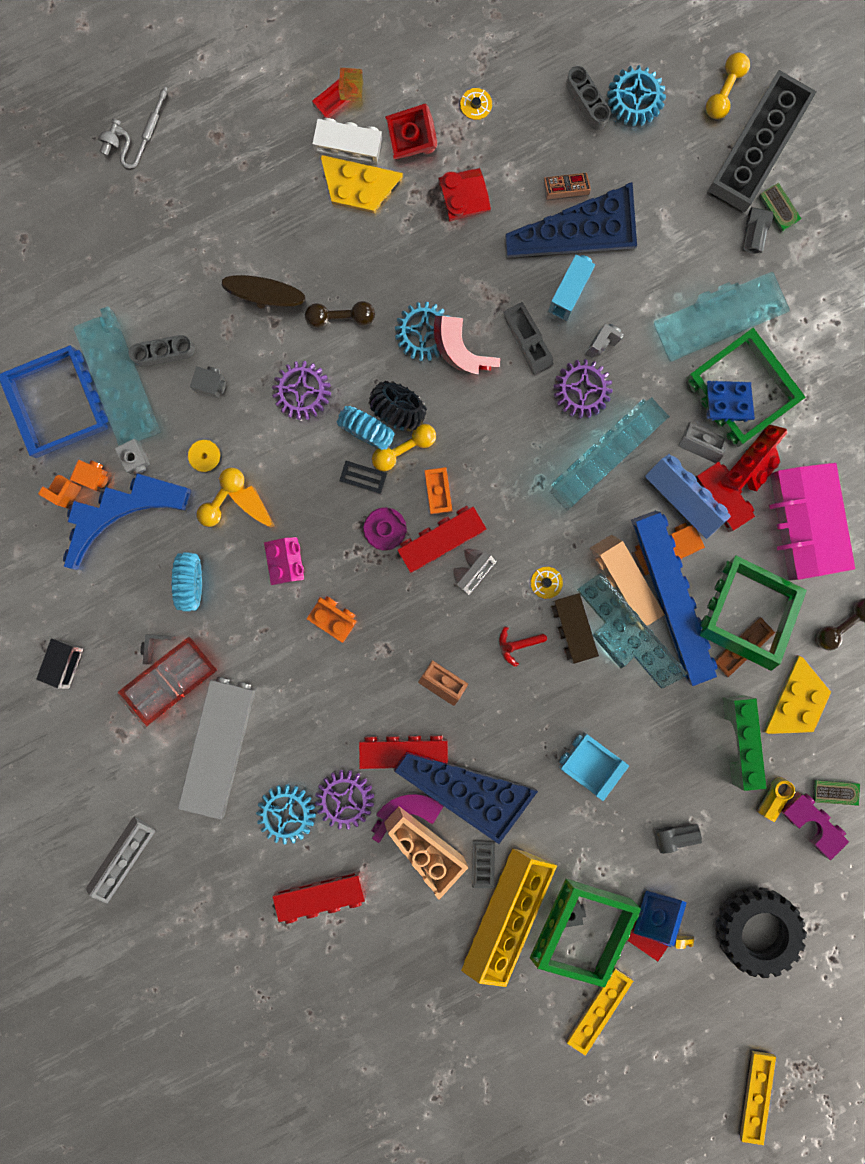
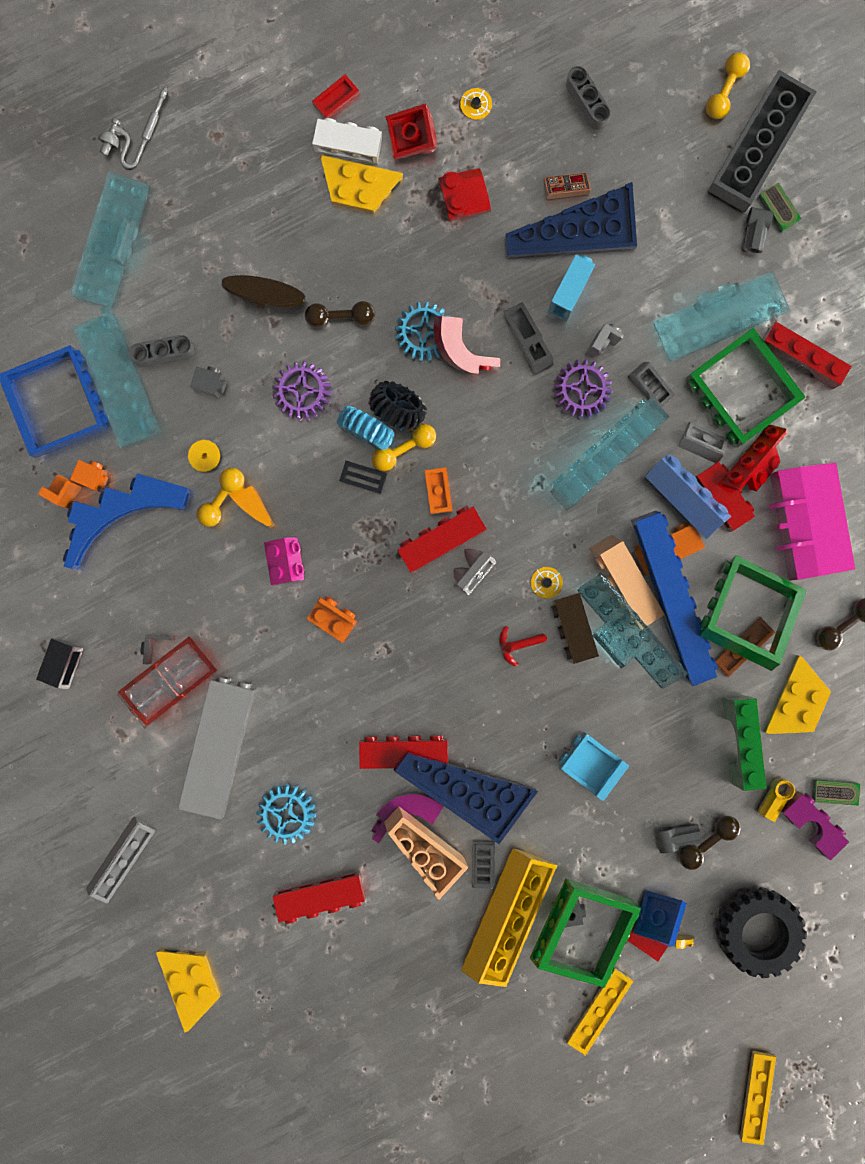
light grey brick [115,439,150,475] -> none
medium azure gear [171,552,202,612] -> none
medium lavender gear [315,770,374,830] -> none
clear yellow panel [339,68,364,101] -> none
magenta tile [363,507,407,551] -> none
nougat slope [418,660,468,706] -> none
medium azure gear [607,65,666,127] -> none
blue hinge [706,381,755,422] -> none
none -> clear light blue bracket [71,172,150,308]
none -> yellow wing [156,950,220,1032]
none -> dark grey slope [628,362,675,409]
none -> dark brown piece [679,816,741,870]
none -> red arch [763,322,852,389]

